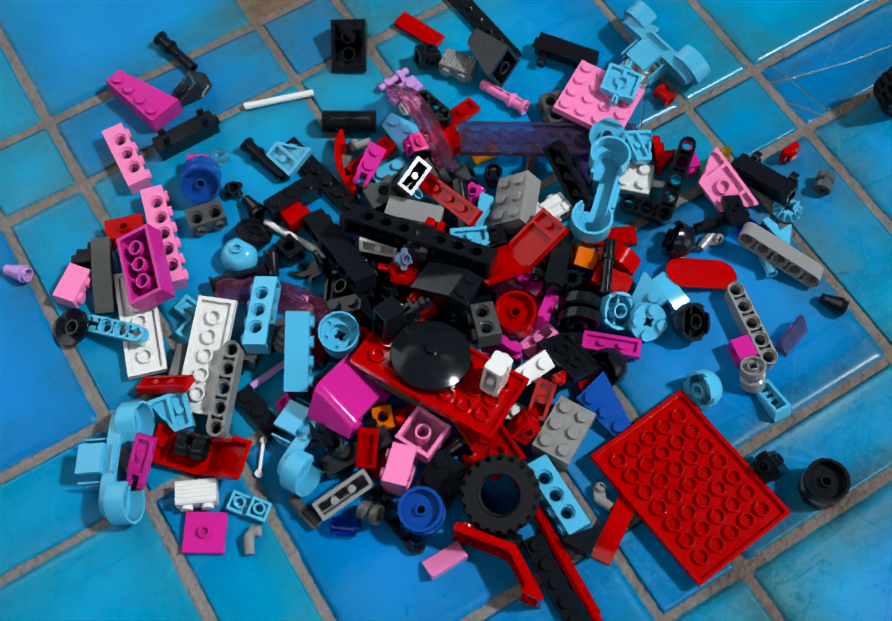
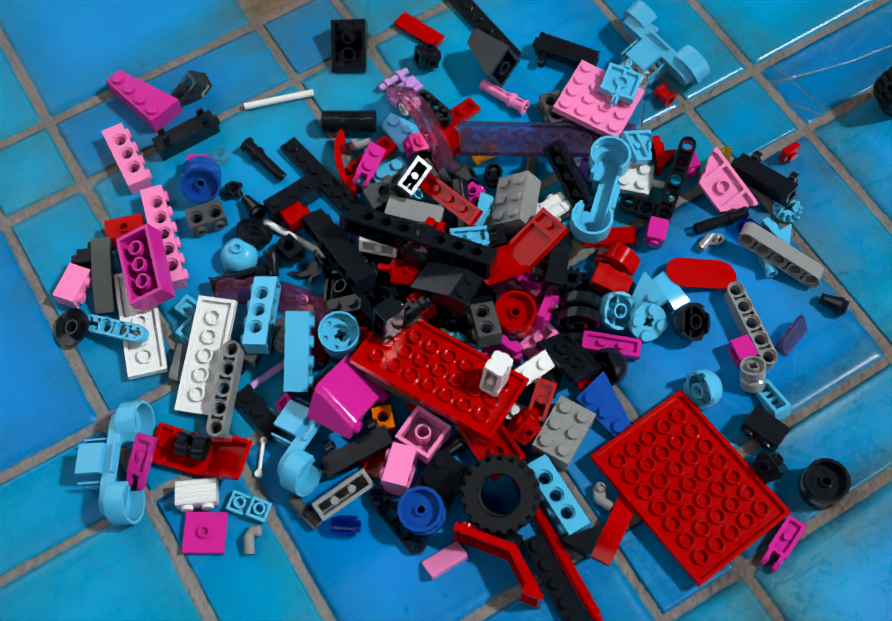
lavender cone [3,264,33,283] -> none
red tile [135,375,195,394] -> none
medium azure wing [147,392,196,433] -> none
black pin [153,31,198,73] -> none
medium azure wing [266,141,314,178] -> none
black piece [308,422,345,459] -> none
red plate [355,427,379,469] -> none
dark grey wheel [356,499,385,526] -> none
black dish [390,320,471,393] -> none
red arm [392,408,408,426] -> none
sand blue plate [394,247,413,271] -> none
light grey brick [438,47,479,83] -> none
red arm [461,451,482,468] -> none
red arm [550,370,567,386] -> none
orange brick [568,245,599,270] -> none
medium azure plate [589,118,626,146] -> none
black pin [598,238,616,296] -> none
black cylinder [661,220,696,259] -> none
black plate [721,195,750,227] -> none
dark grey wheel [812,170,836,196] -> none
none -> dark pink brick [643,216,669,247]
none -> black brick [740,405,791,451]
none -> dark pink hinge [759,514,807,573]

